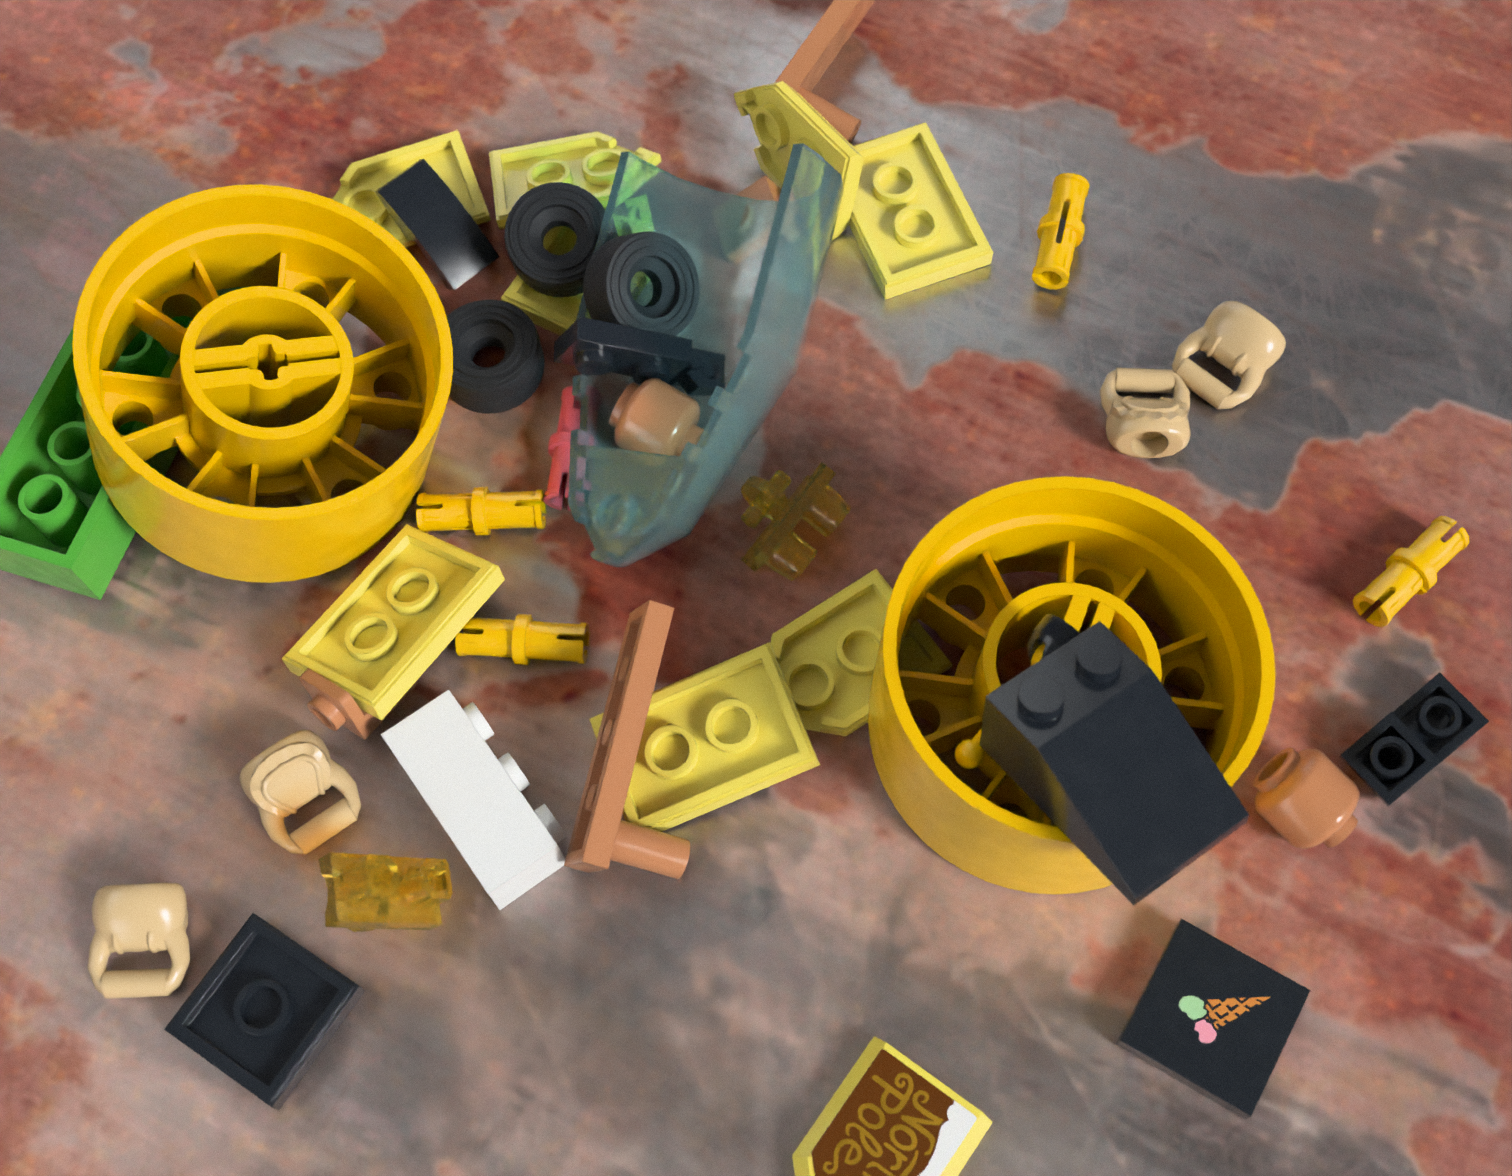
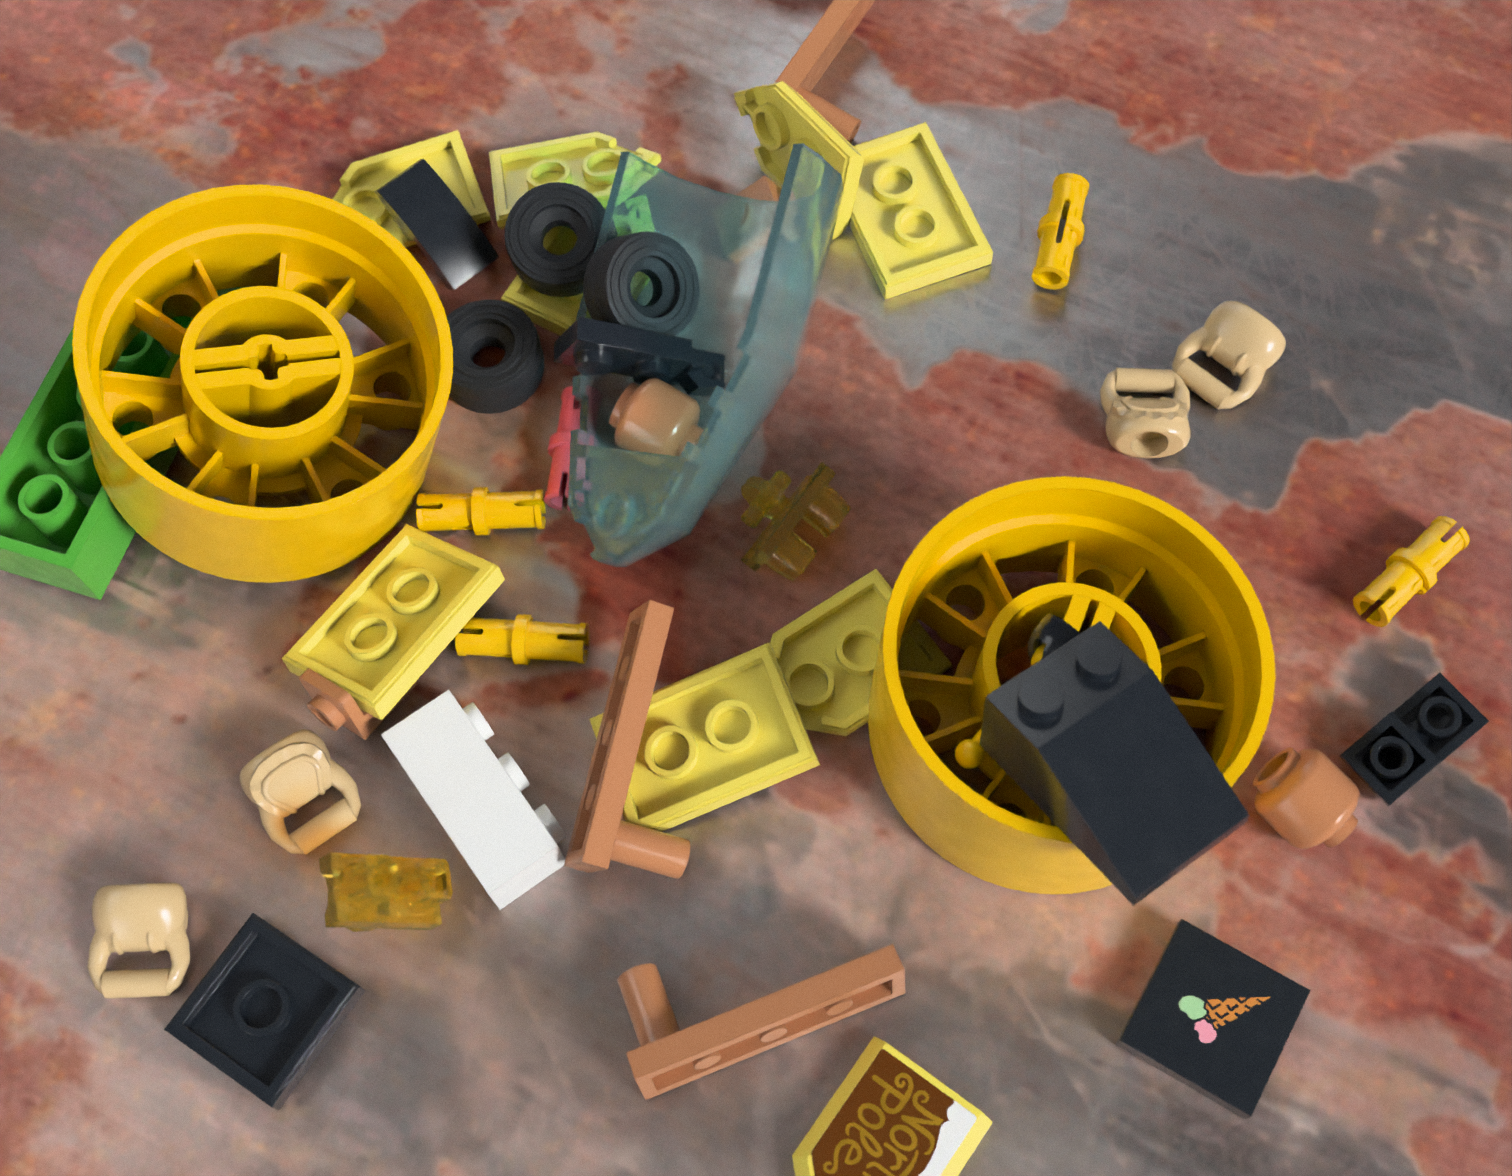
none -> nougat piece [617,944,905,1100]

